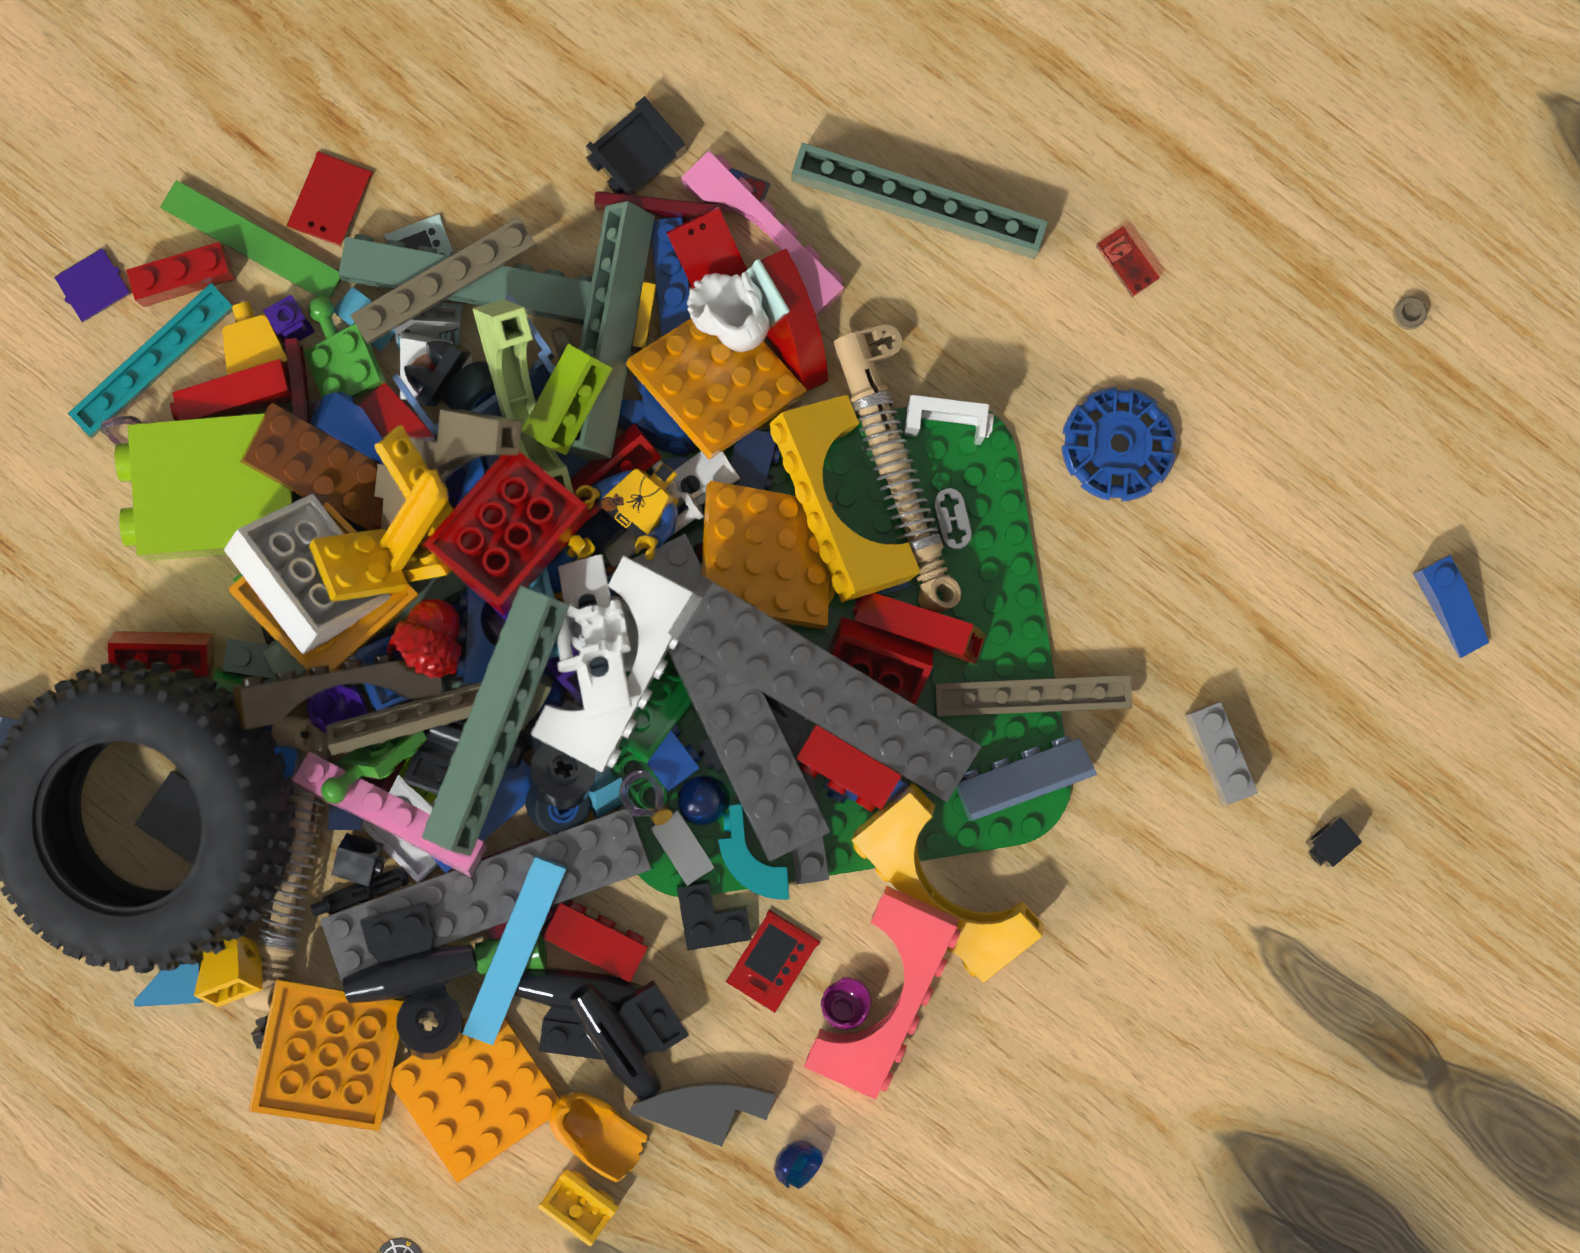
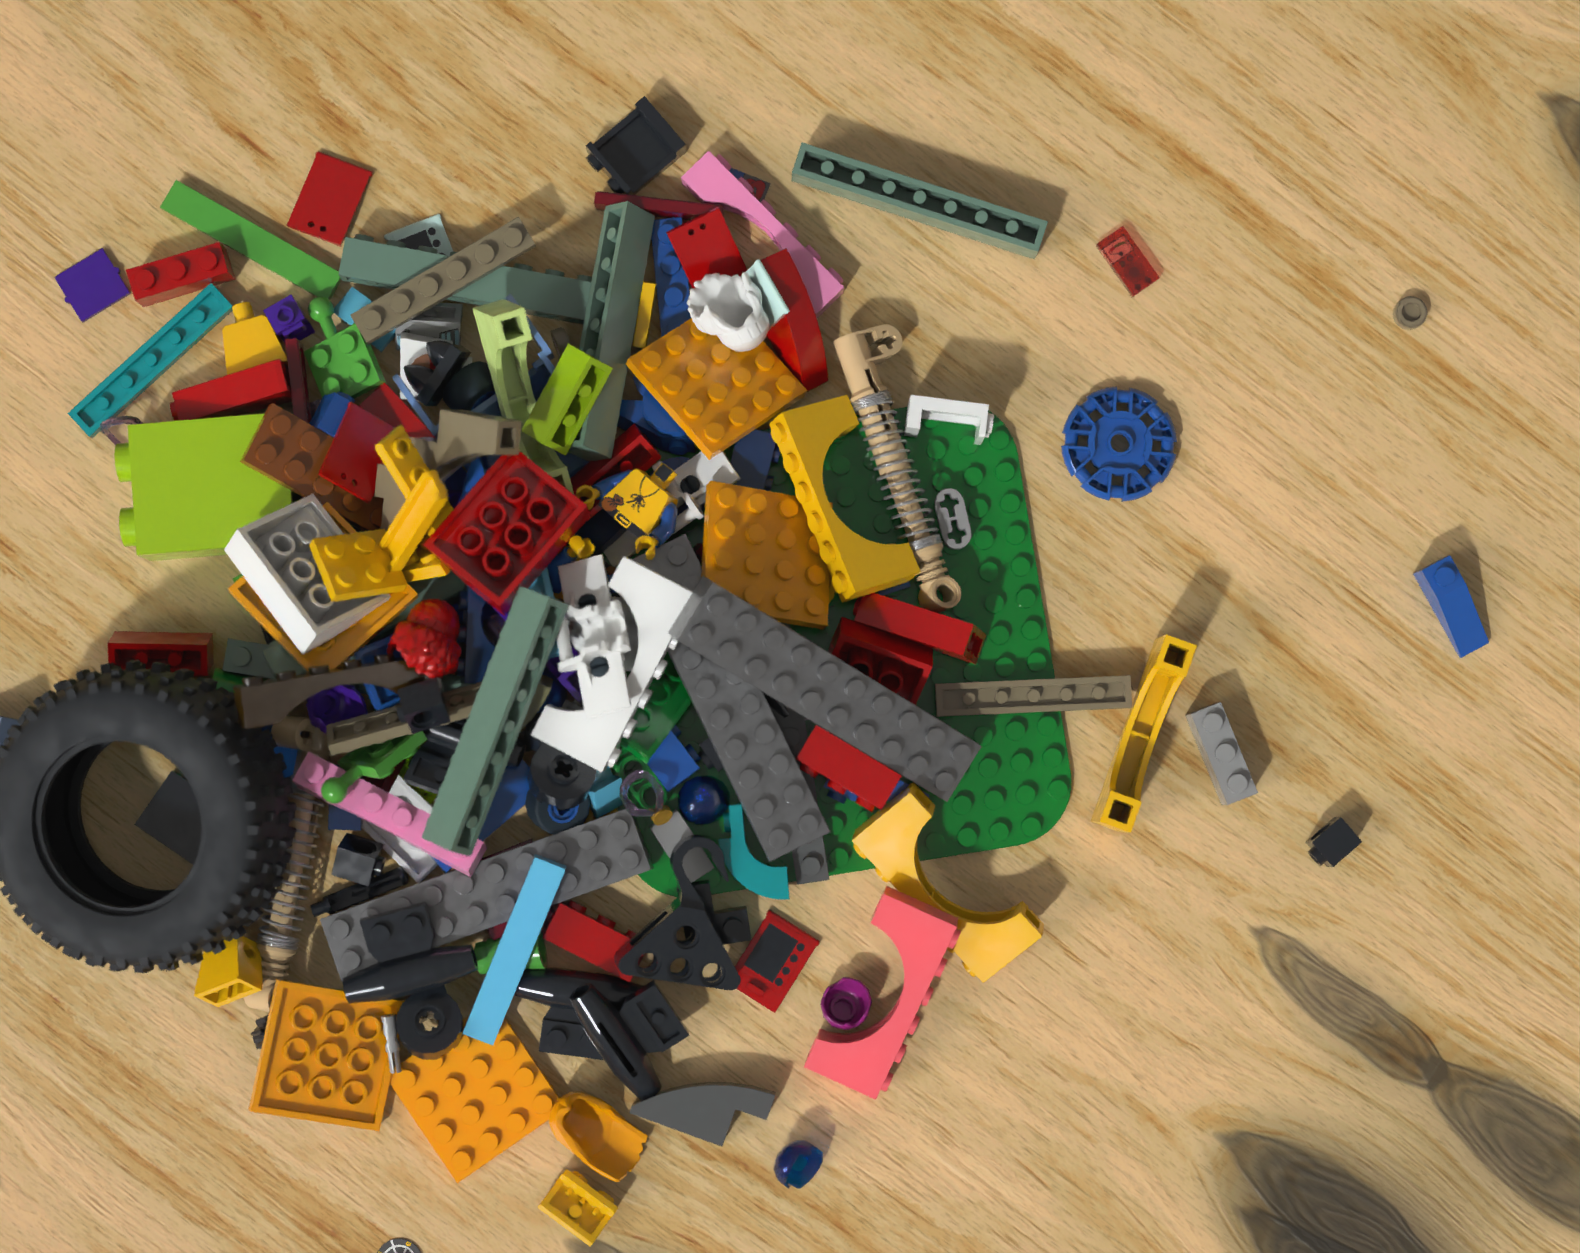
dark azure slope [134,960,204,1007] -> none
sand blue slope [956,735,1097,820] -> none
none -> red container [318,401,395,503]
none -> light grey pin [381,1014,401,1074]
none -> black brick [395,677,451,734]
none -> black piece [614,835,741,990]
none -> yellow arch [1091,634,1197,833]

